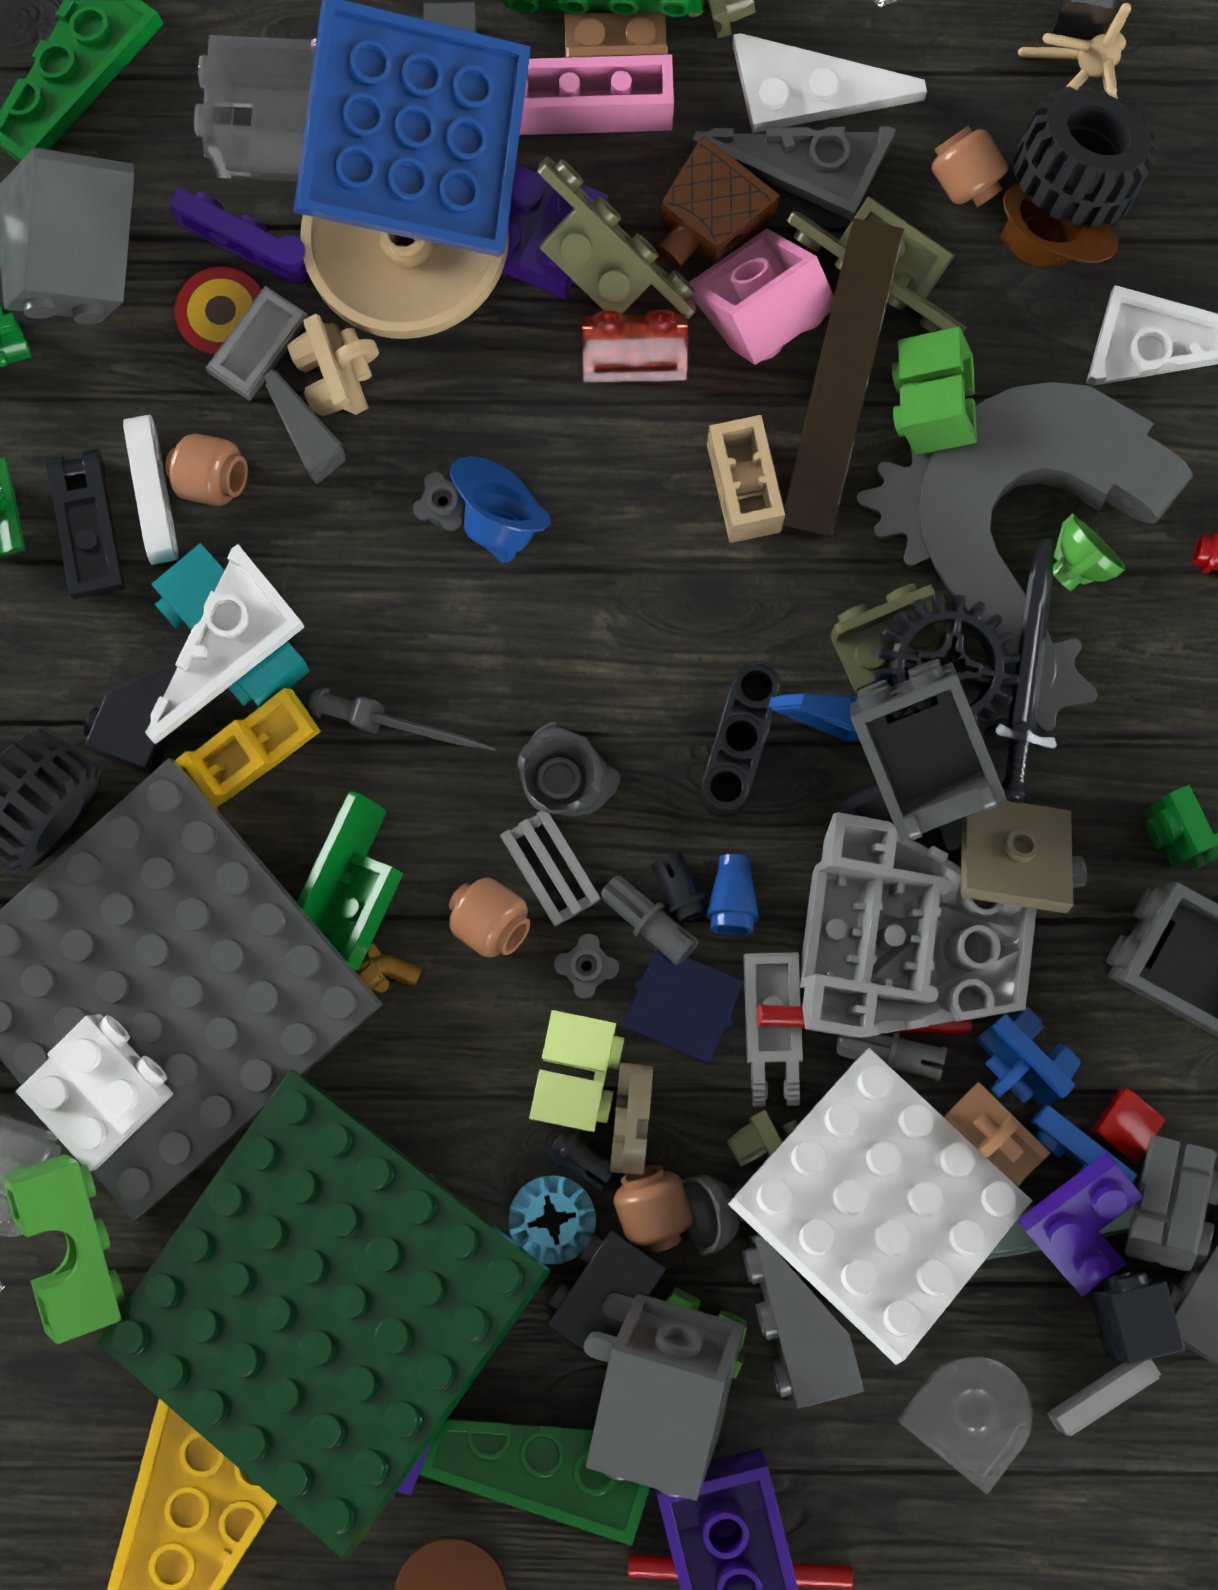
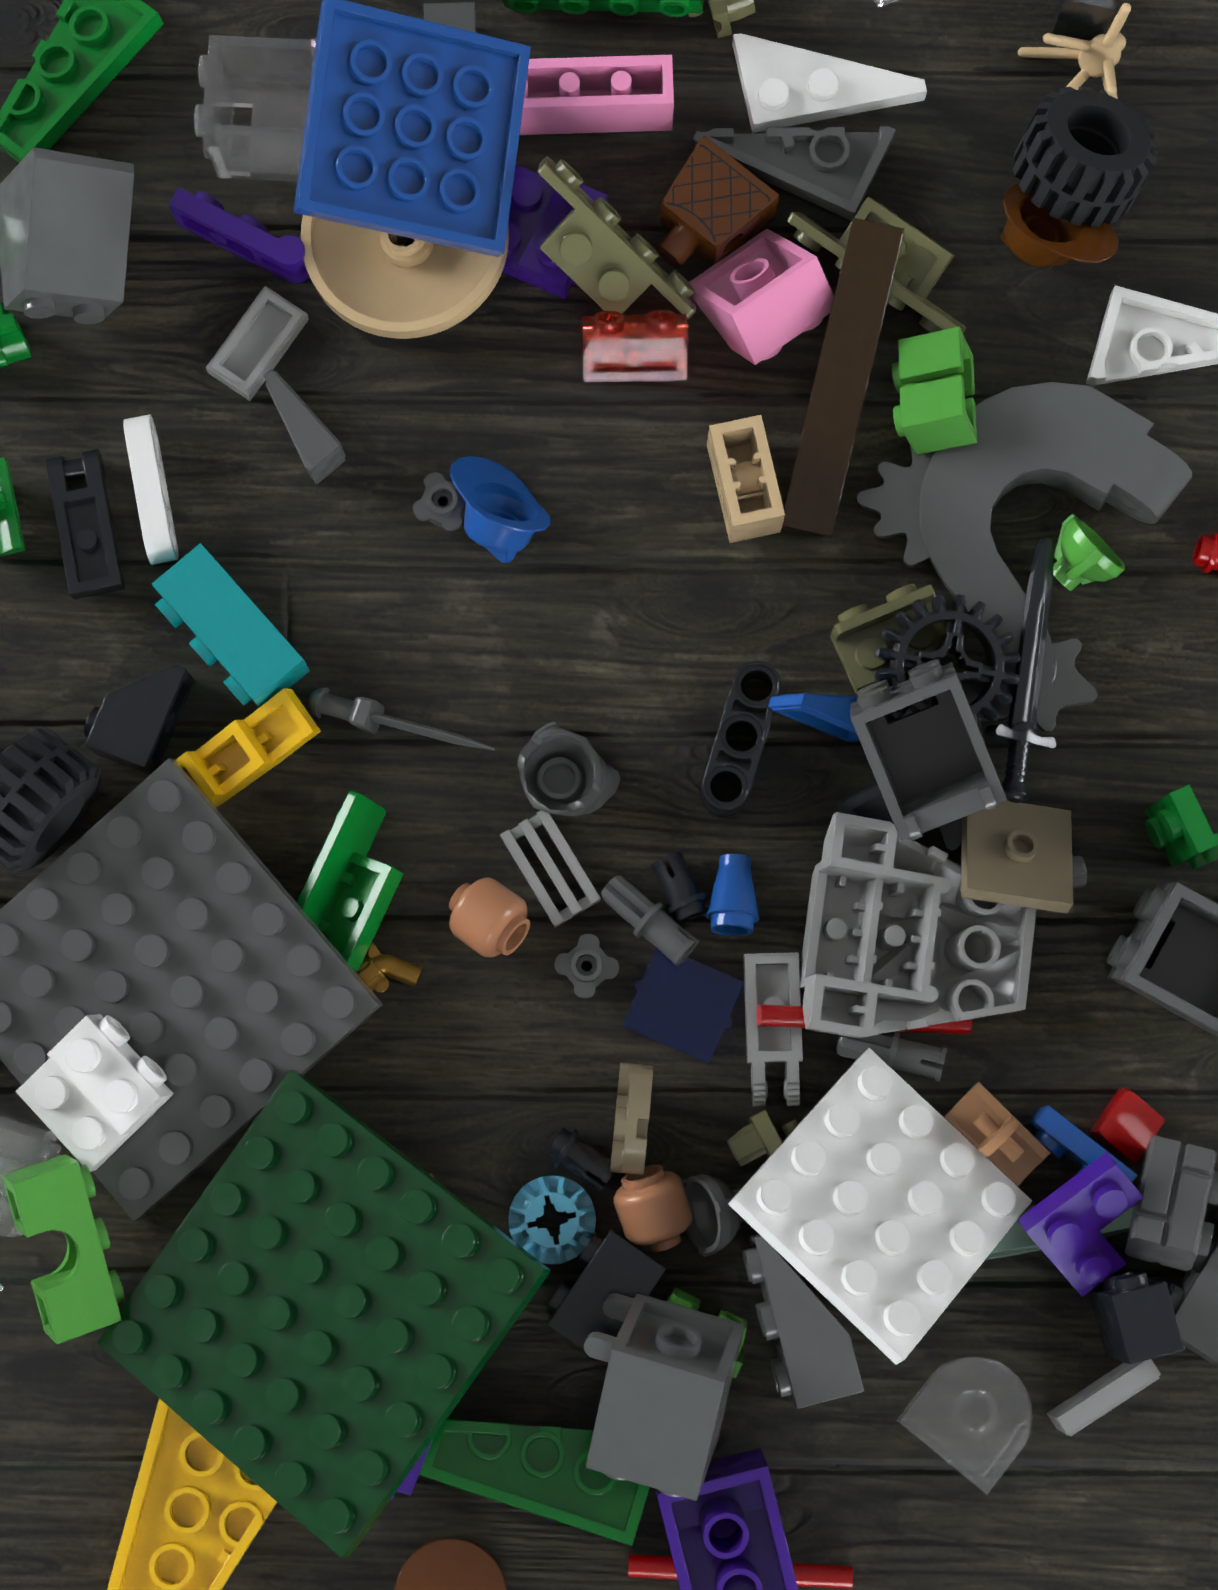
white wing [145,544,304,744] -> none
nougat head [165,433,248,507] -> none
sticker [174,267,262,354] -> none
tan hips [287,314,379,416] -> none
yellowish green piece [529,1010,624,1133] -> none
medium nougat bracket [564,12,668,58] -> none
nougat head [931,125,1009,207] -> none
blue hips [975,1007,1080,1107] -> none

